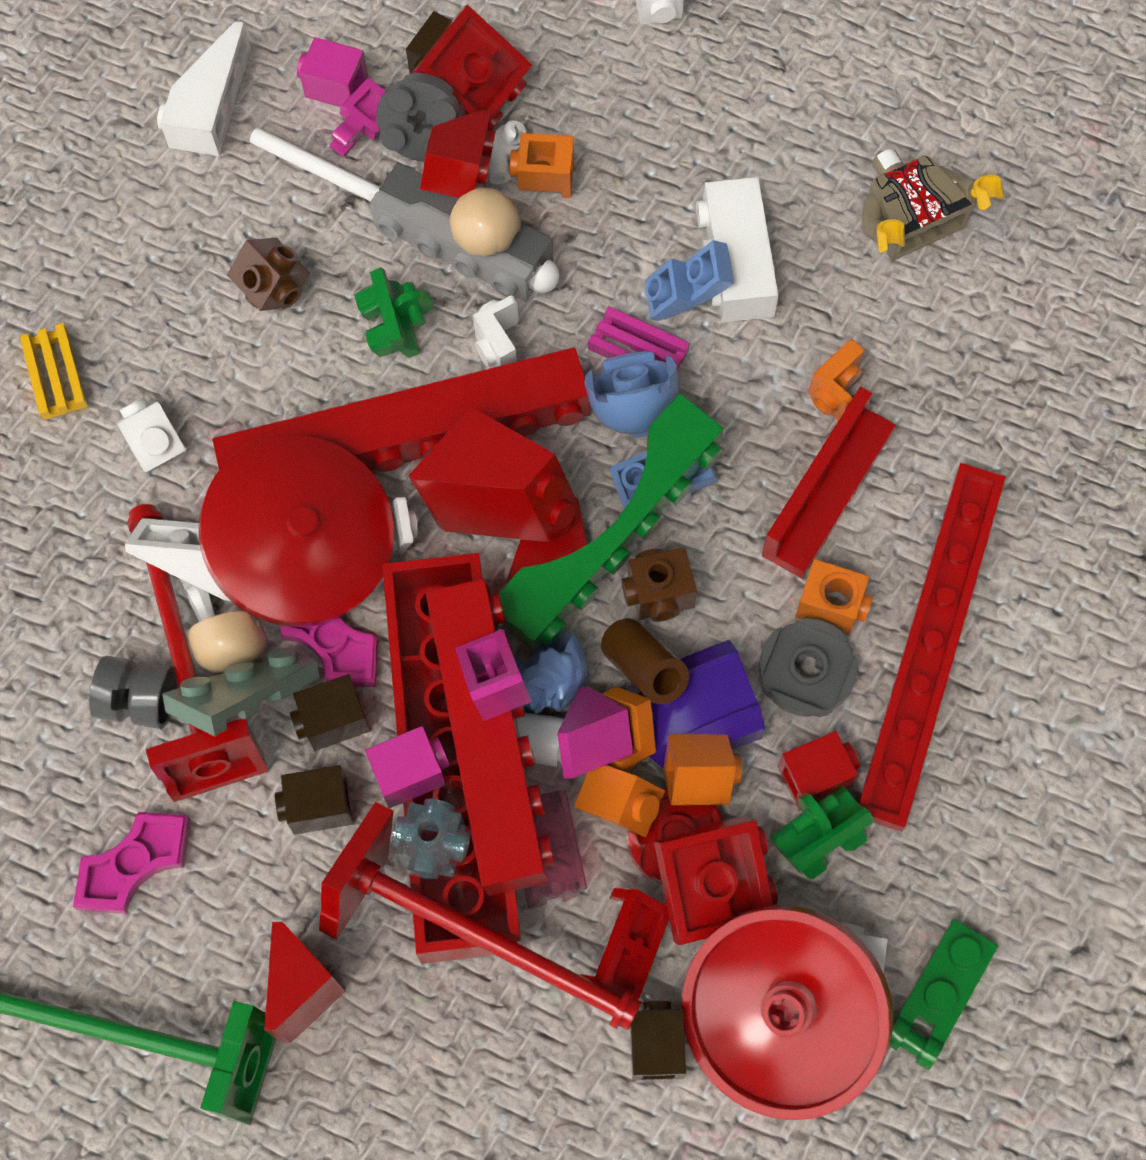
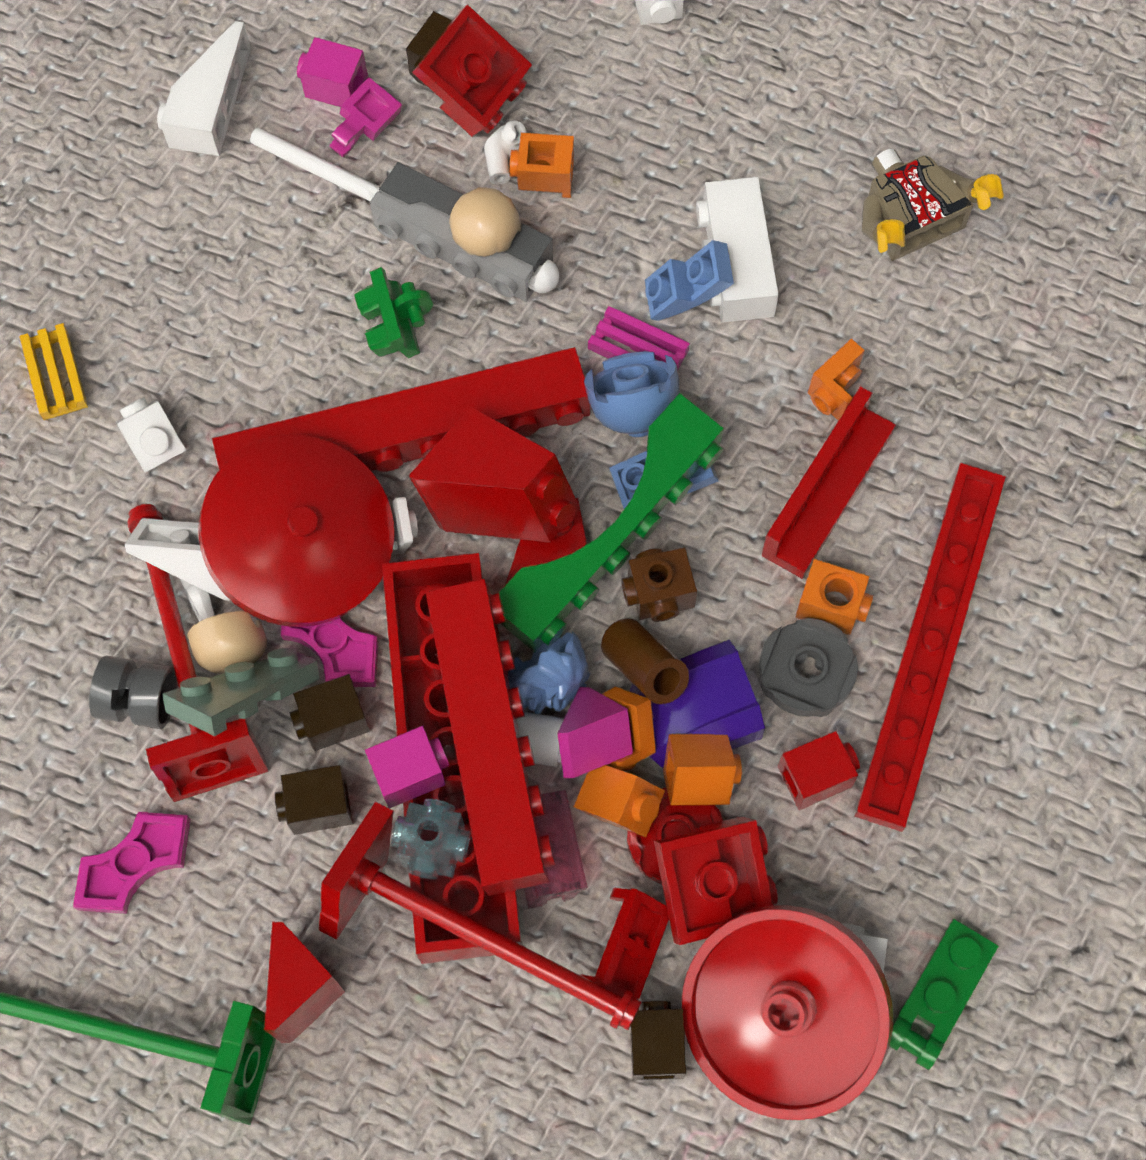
reddish brown brick [227,238,310,311] -> none
dark grey plate [376,73,466,162] -> none
red slope [420,110,496,198] -> none
dark pink slope [455,629,532,721] -> none
white bracket [473,295,519,367] -> none
green hips [770,786,874,879] -> none

